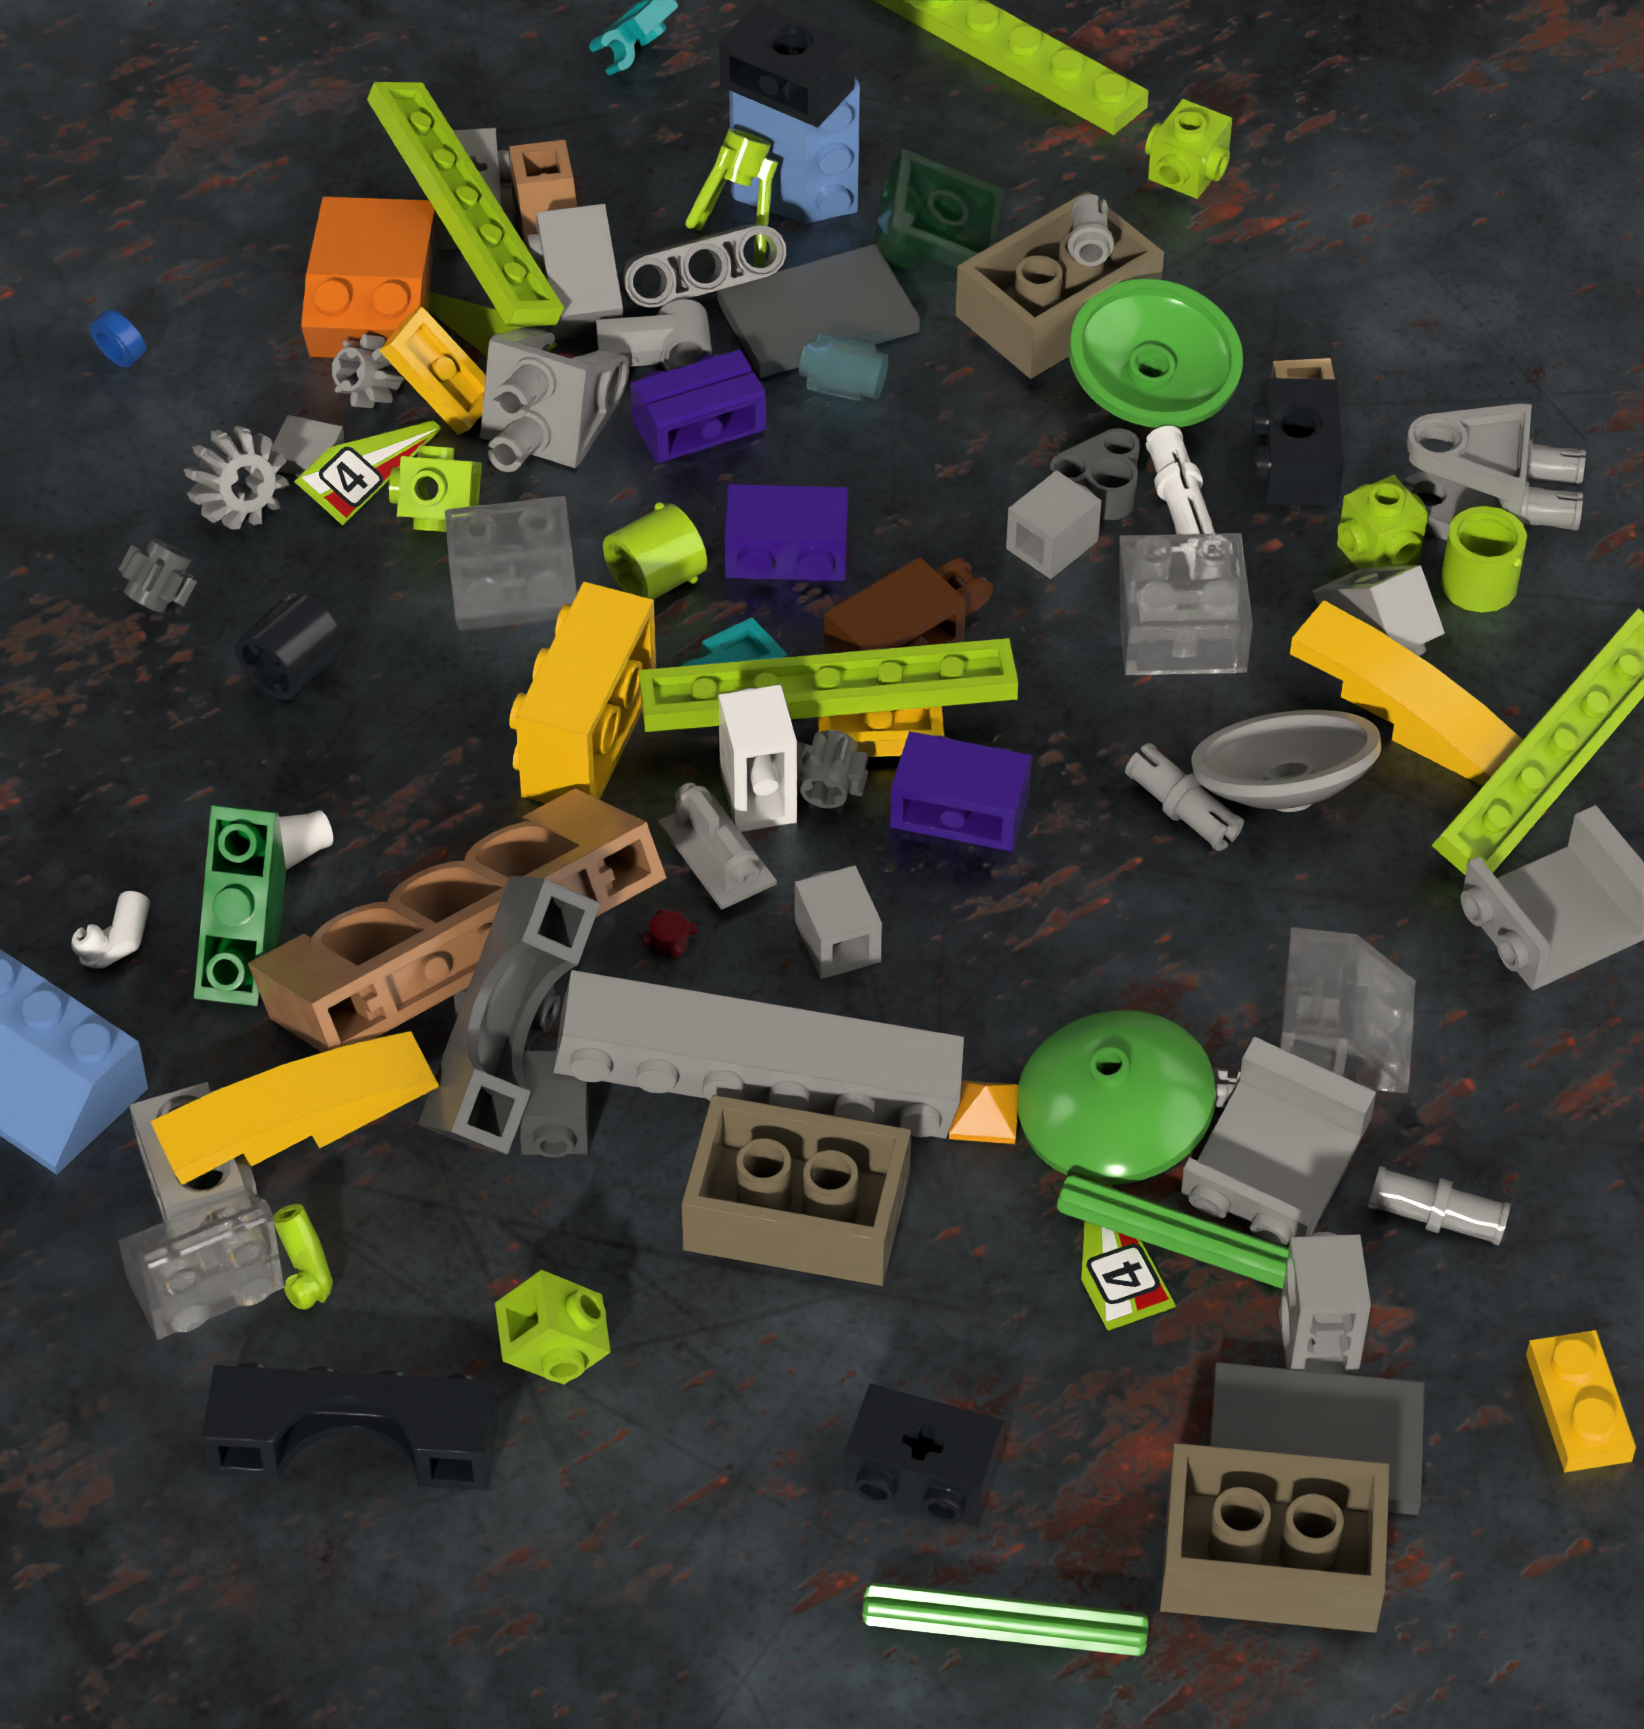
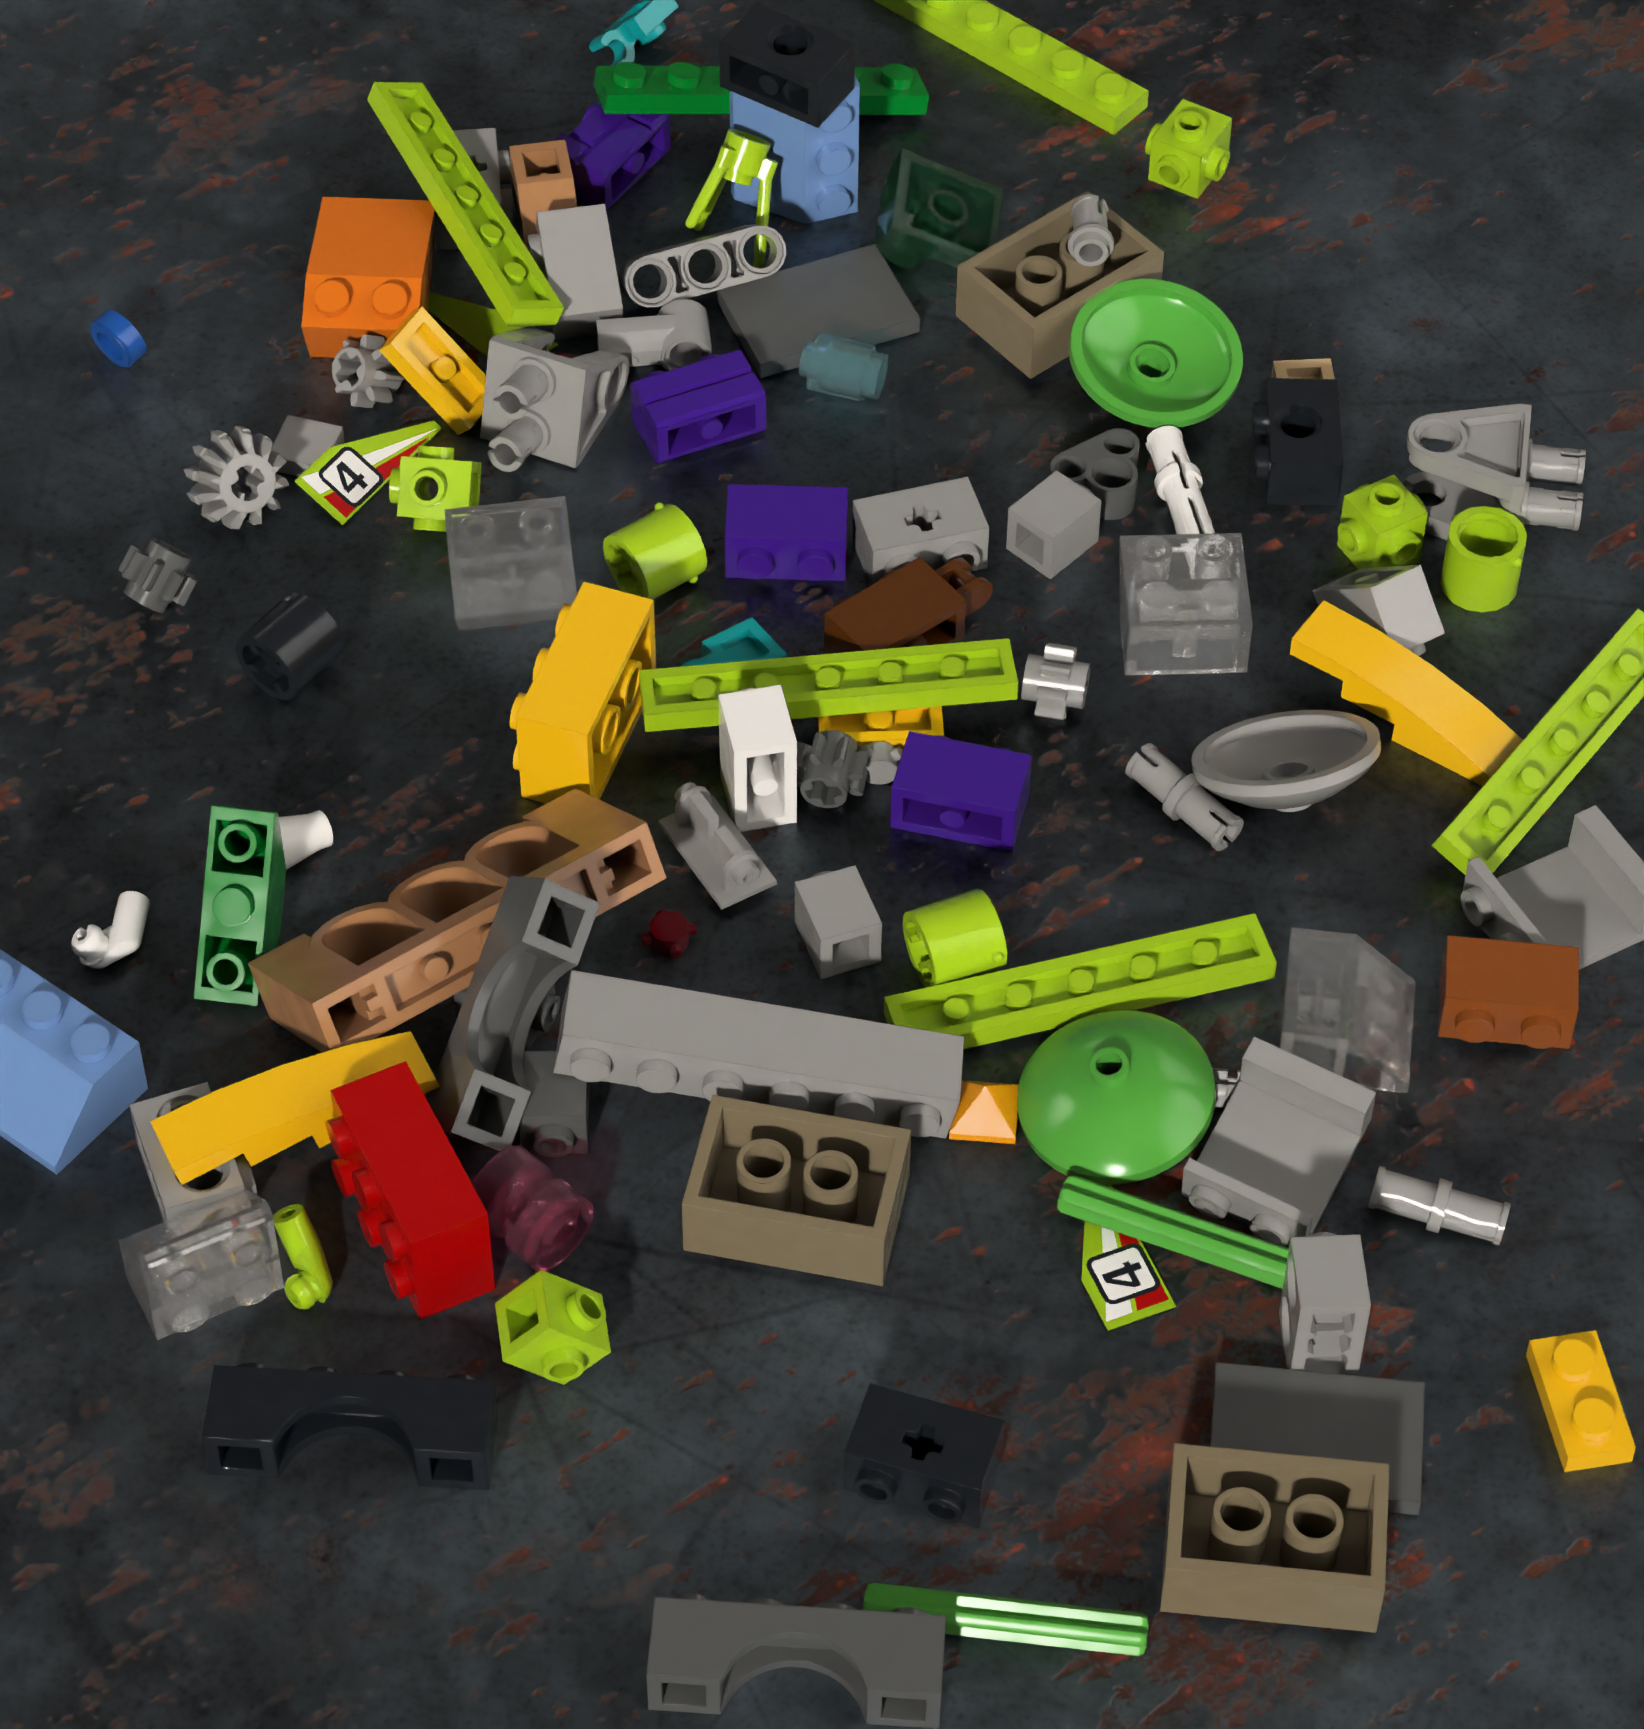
none -> red brick [325,1061,495,1320]
none -> clear pink wheel [472,1146,594,1272]
none -> dark purple brick [554,102,671,211]
none -> green plate [594,62,929,115]
none -> dark grey arch [646,1593,946,1729]
none -> light grey brick [852,477,989,586]
none -> light grey piece [859,742,903,785]
none -> lime plate [884,913,1277,1050]
none -> lime piece [903,888,1007,988]
none -> light grey gear [1021,643,1091,720]
none -> dark orange brick [1438,935,1579,1049]

